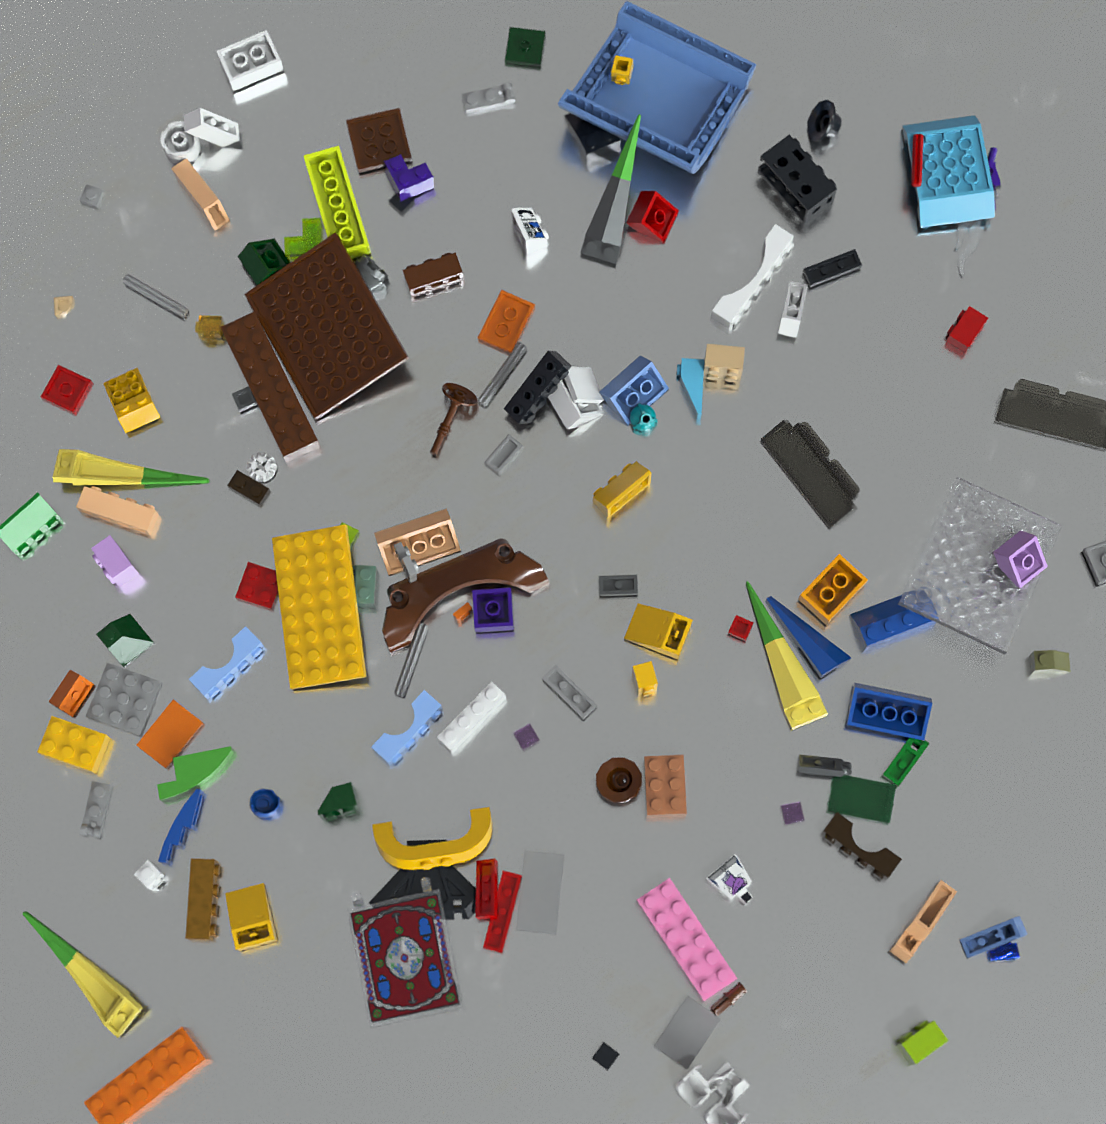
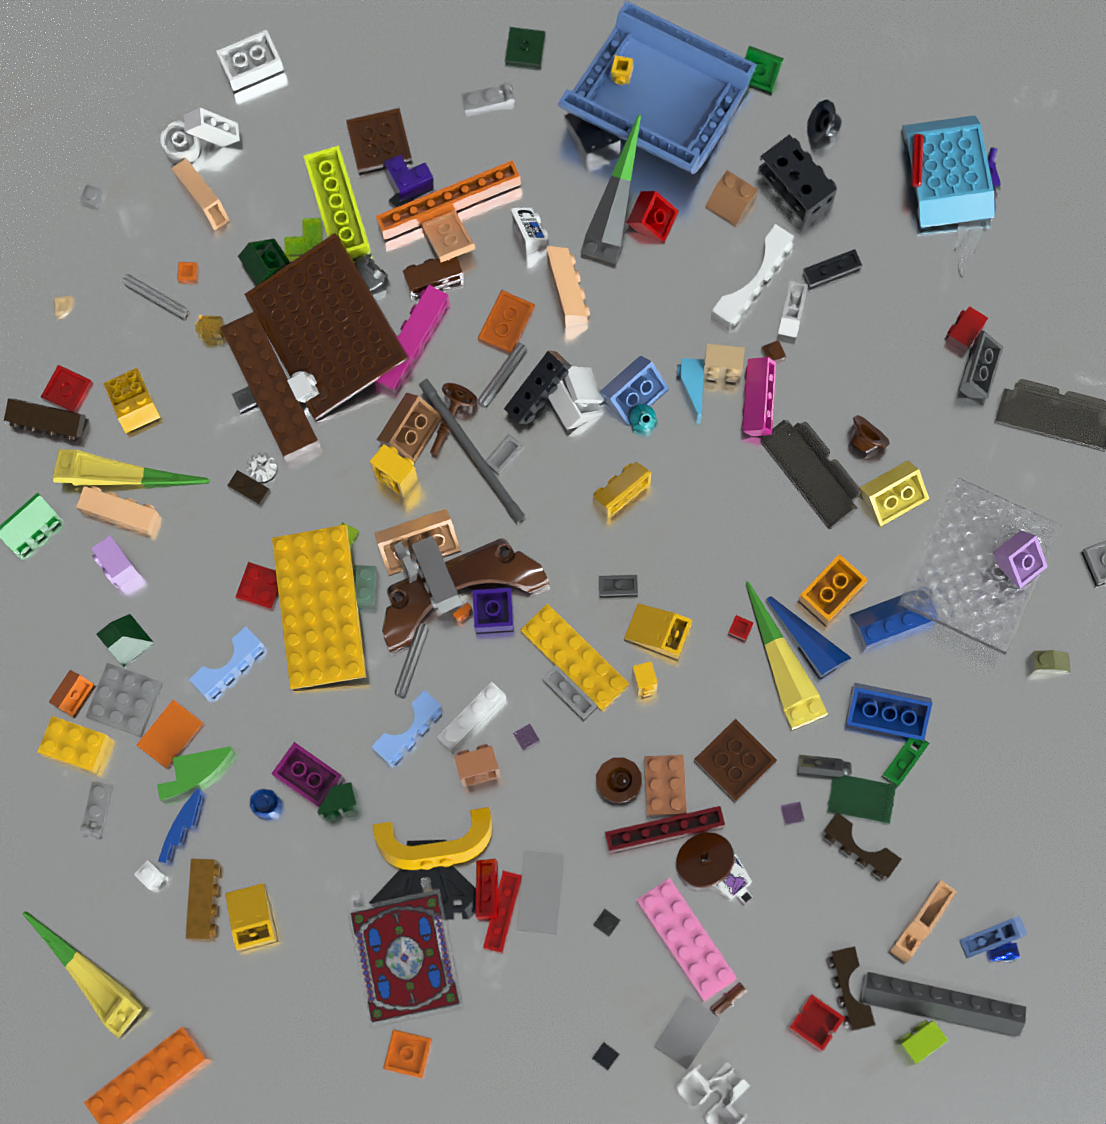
none -> dark brown brick [4,398,86,440]
none -> orange tile [177,262,198,282]
none -> magenta brick [271,742,344,808]
none -> white brick [287,371,319,403]
none -> yellow brick [370,444,418,499]
none -> dark pink brick [374,285,449,394]
none -> orange brick [376,160,521,240]
none -> medium nougat slope [376,393,442,462]
none -> orange tile [383,1029,432,1078]
none -> light grey brick [411,536,462,614]
none -> dark grey piece [419,379,525,522]
none -> light nougat plate [421,210,475,262]
none -> nougat brick [454,744,501,787]
none -> yellow plate [520,603,630,712]
none -> light nougat slope [546,246,590,328]
none -> pearl dark grey plate [593,909,621,936]
none -> dark red brick [604,806,725,854]
none -> reddish brown piece [676,832,735,888]
none -> reddish brown plate [694,719,777,802]
none -> medium nougat slope [705,170,758,226]
none -> dark pink brick [742,357,776,436]
none -> green tile [745,45,784,93]
none -> reddish brown plate [761,340,786,362]
none -> red piece [787,994,845,1052]
none -> dark brown arch [828,946,875,1032]
none -> reddish brown hat [850,415,890,453]
none -> light yellow slope [859,460,929,526]
none -> dark grey brick [861,972,1026,1037]
none -> dark grey slope [960,330,1003,399]

